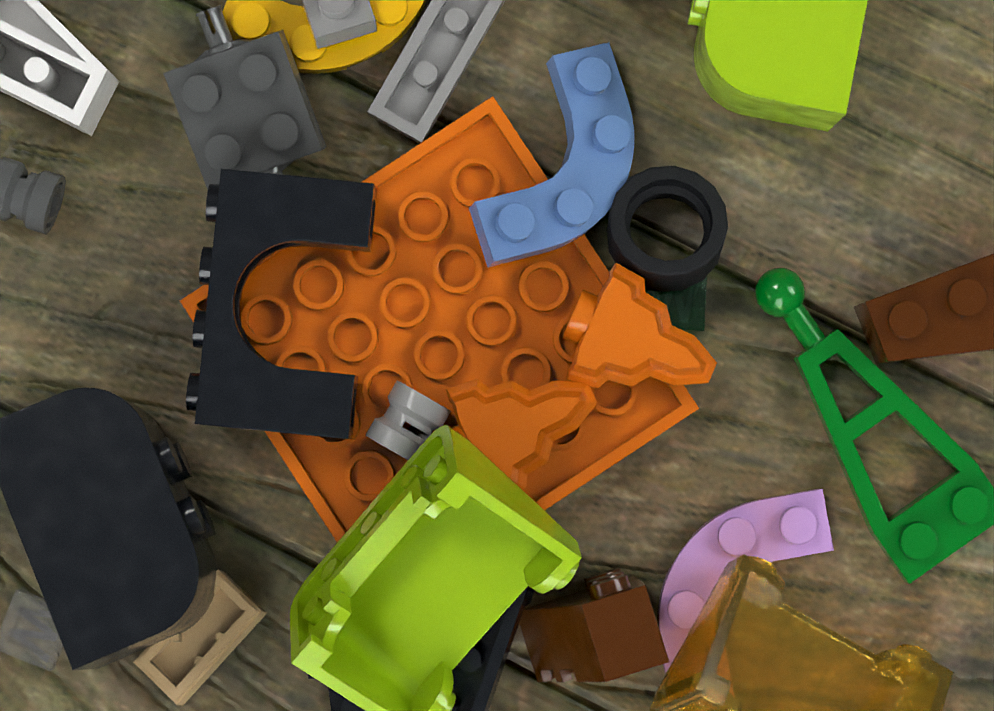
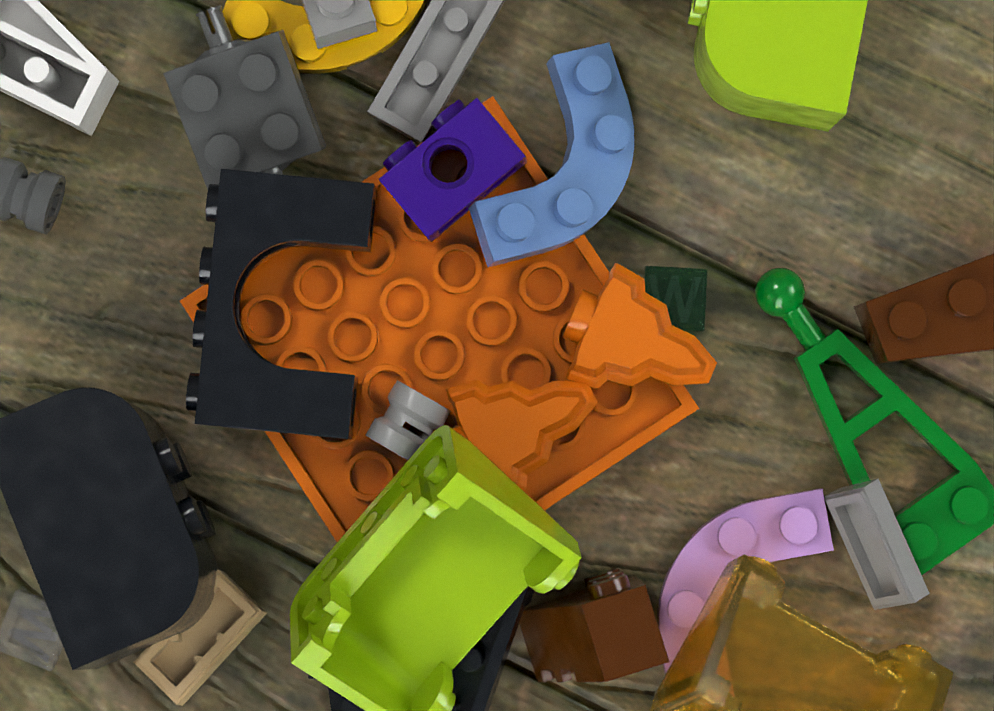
black tyre [607,166,728,292] -> none
none -> dark purple brick [379,98,527,242]
none -> light grey tile [824,479,930,610]

